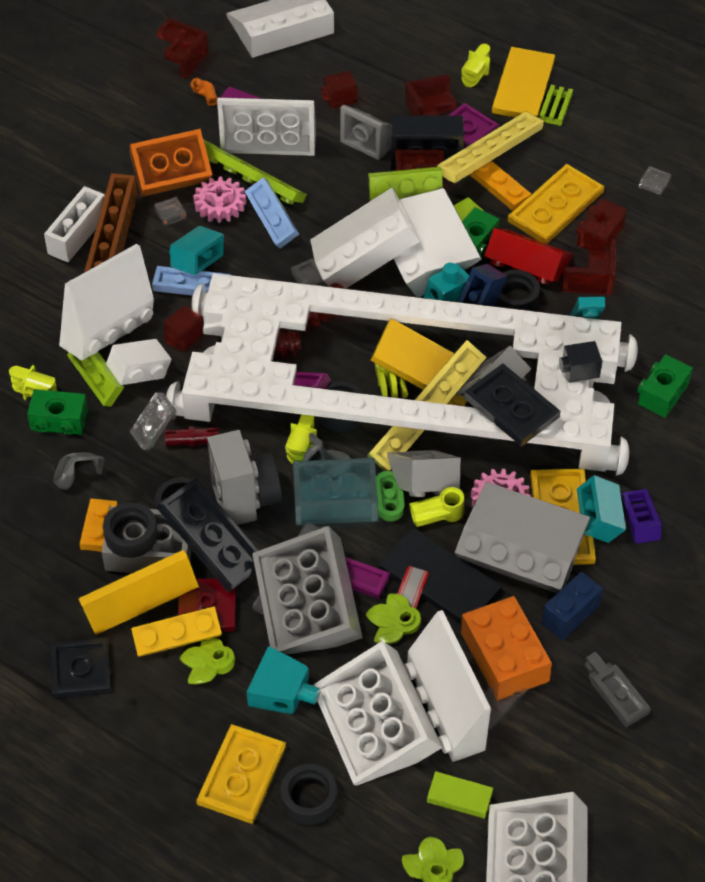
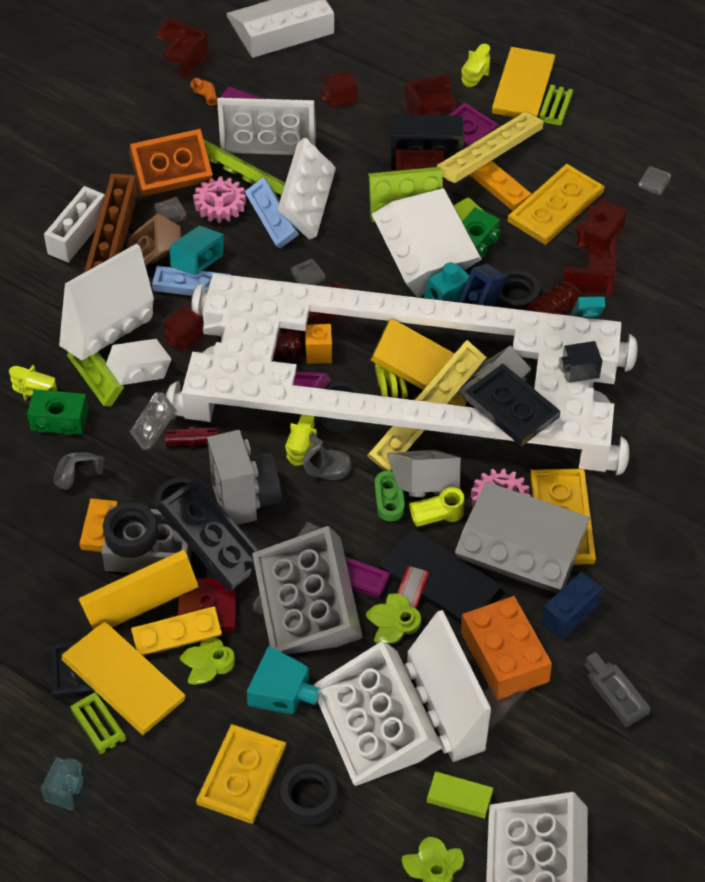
clear light blue brick [293,458,378,525] -> none
white slope [311,188,420,289] -> none
light grey slope [341,105,391,160] -> none
red slope [484,228,573,285] -> none
teal brick [577,475,626,543] -> none
dark purple slope [621,489,662,544] -> none
green brick [637,354,693,418] -> none
none -> clear light blue brick [41,757,83,810]
none -> yellow tile [62,621,185,735]
none -> lime tile [70,692,126,755]
none -> medium nougat slope [126,214,181,268]
none -> white plate [278,138,336,240]
none -> light orange brick [305,324,332,364]
none -> clear red piece [527,281,583,316]

